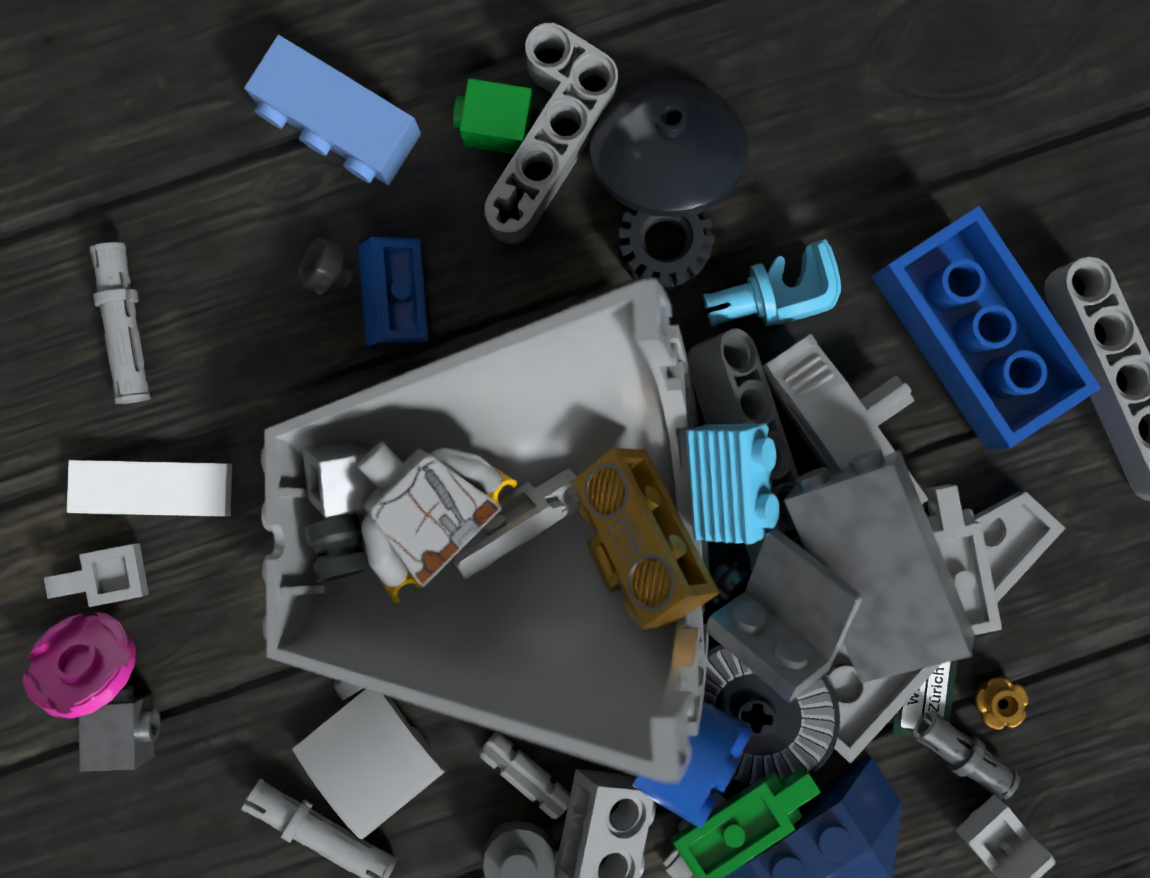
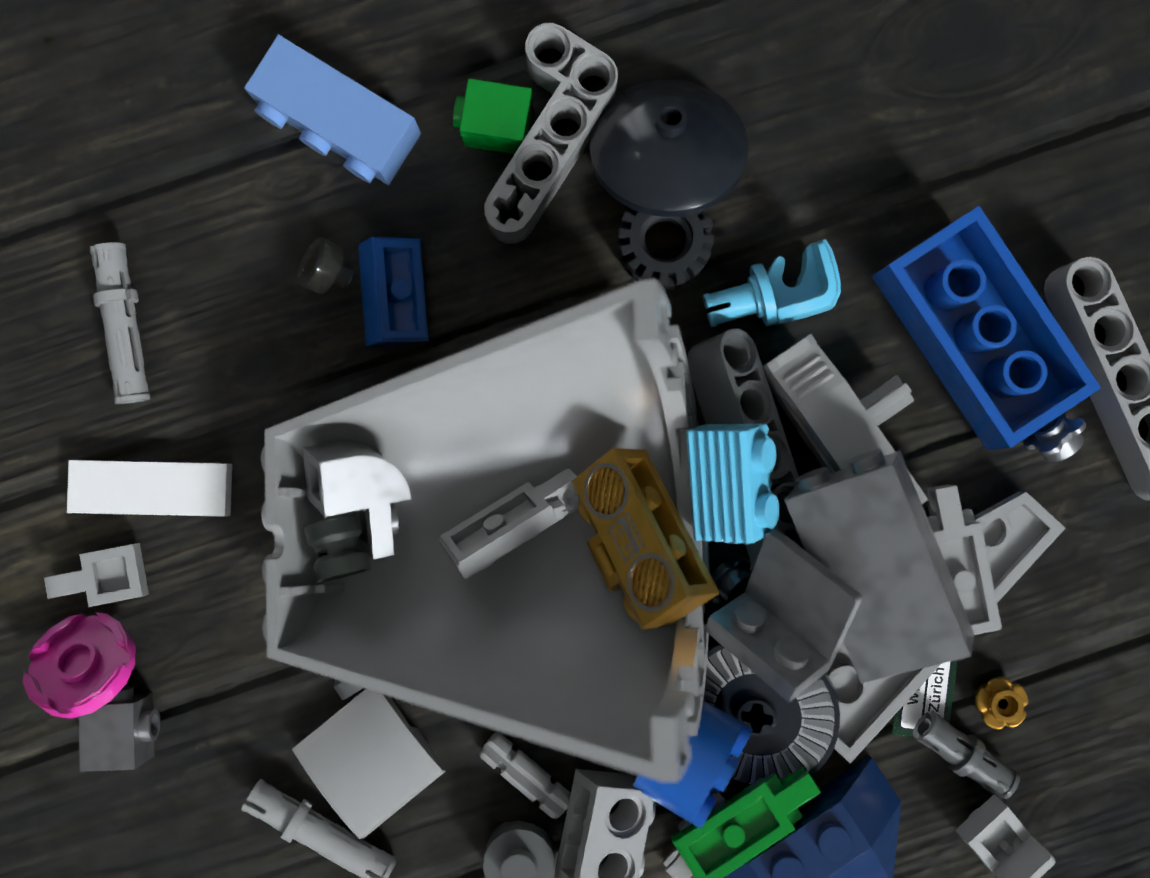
light grey torso [357,442,518,604] -> none
none -> flat silver plate [1023,413,1086,462]

